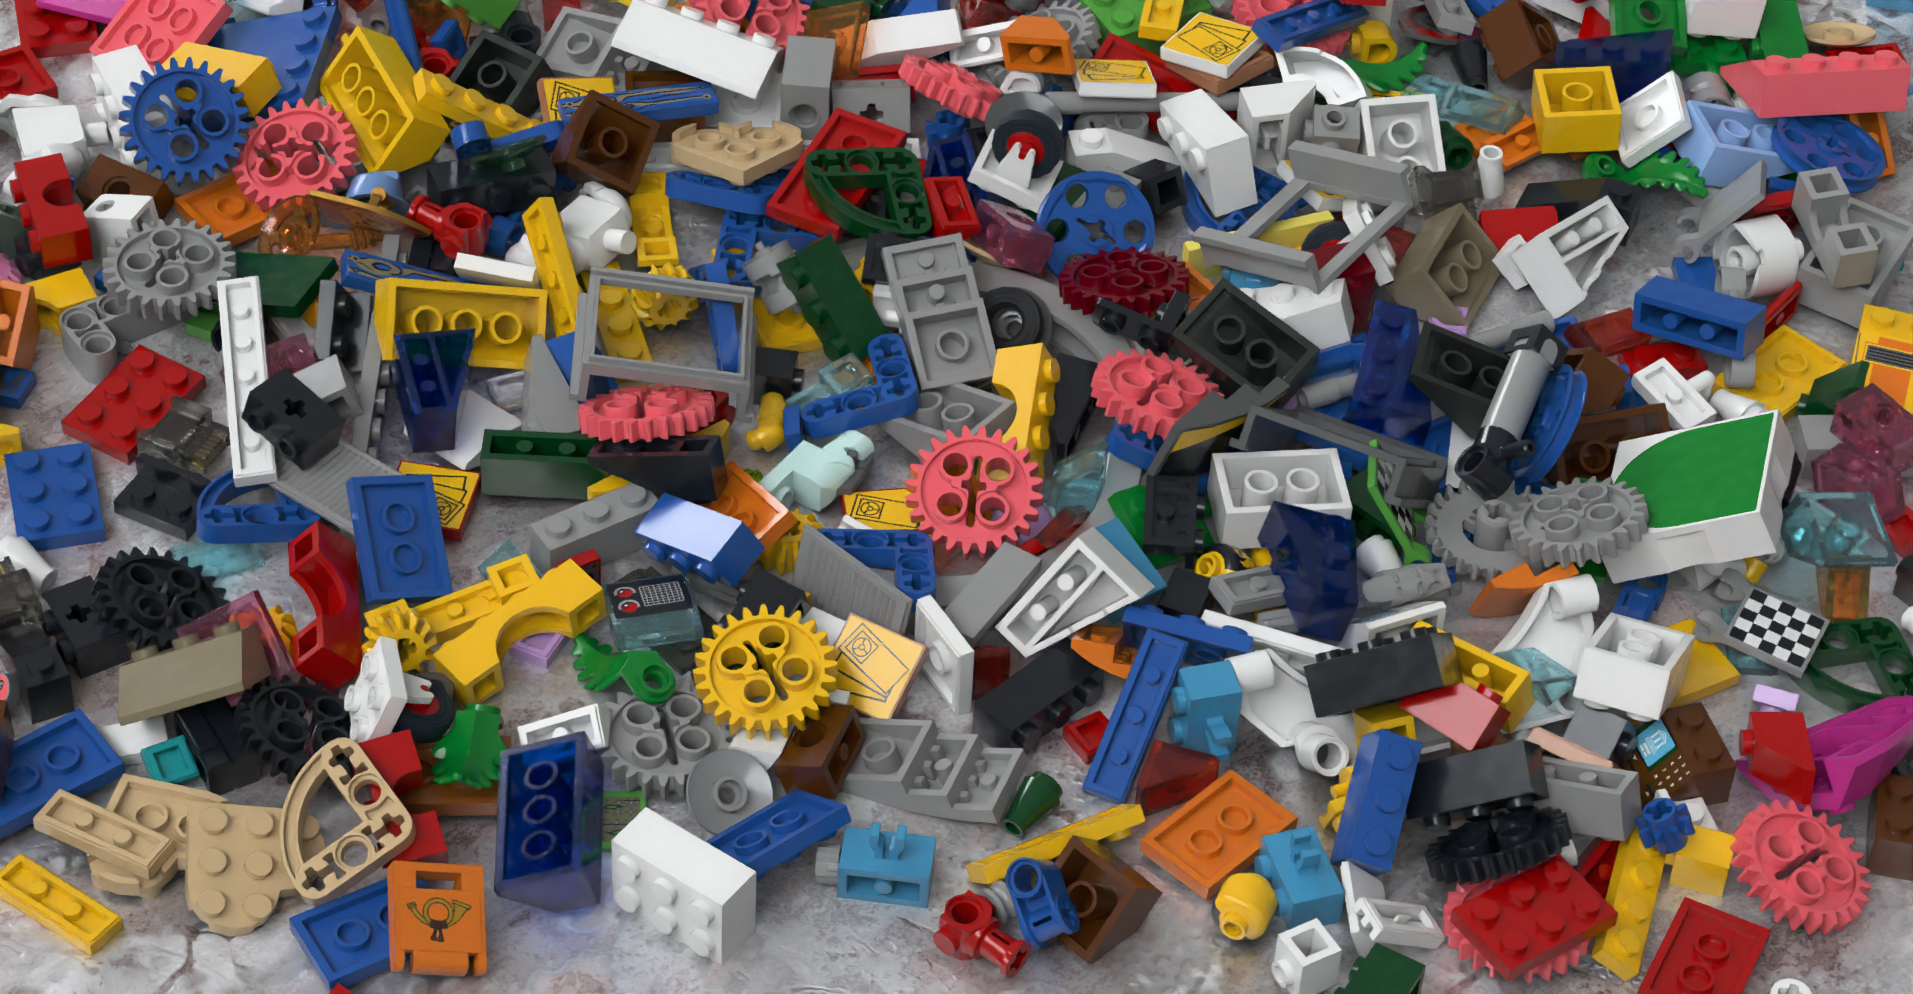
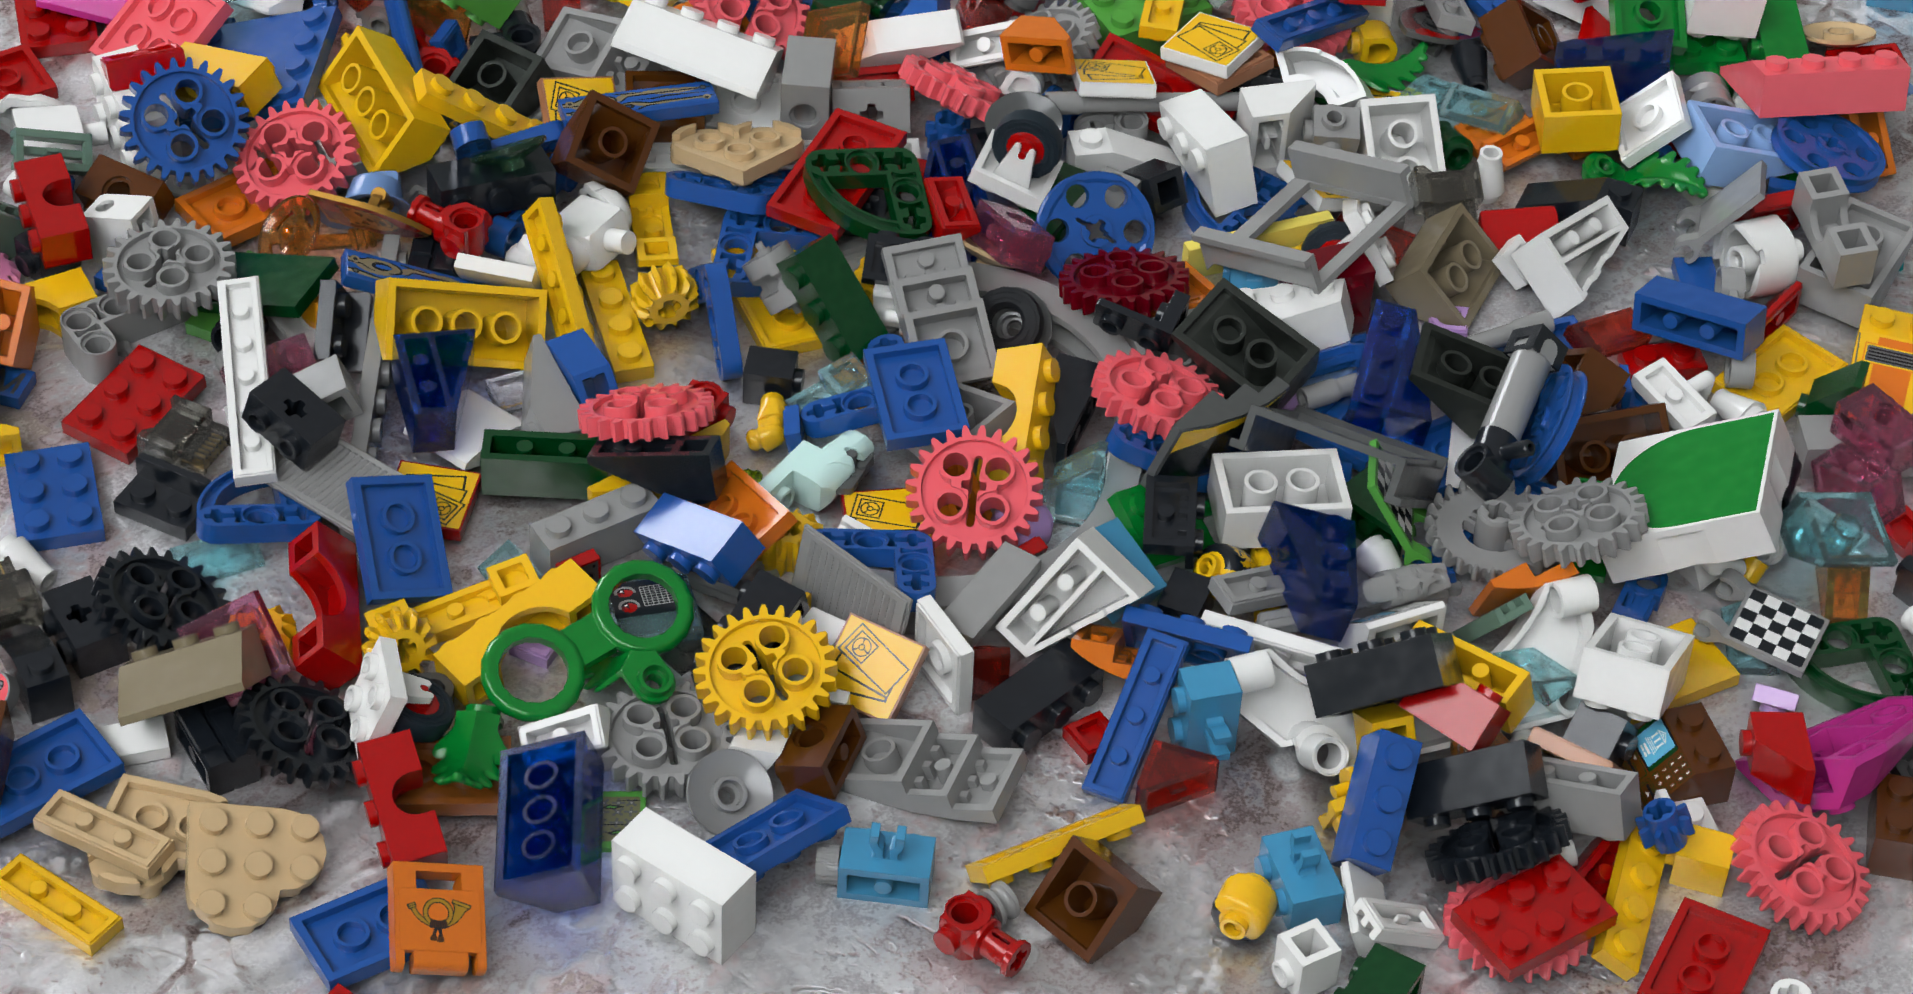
teal tile [140,734,200,786] -> none
tan beam [279,737,416,906] -> none
light grey piece [569,266,757,423] -> none
dark green cone [1001,771,1063,838] -> none
blue piece [1005,857,1080,950] -> none
clear red tile [1035,504,1090,548] -> none
orange plate [1139,769,1298,901] -> none
none -> sand green tile [10,127,93,176]
none -> red slope [100,43,186,91]
none -> green bar [480,560,694,722]
none -> blue plate [863,338,970,452]
none -> sand green tile [1453,593,1534,643]

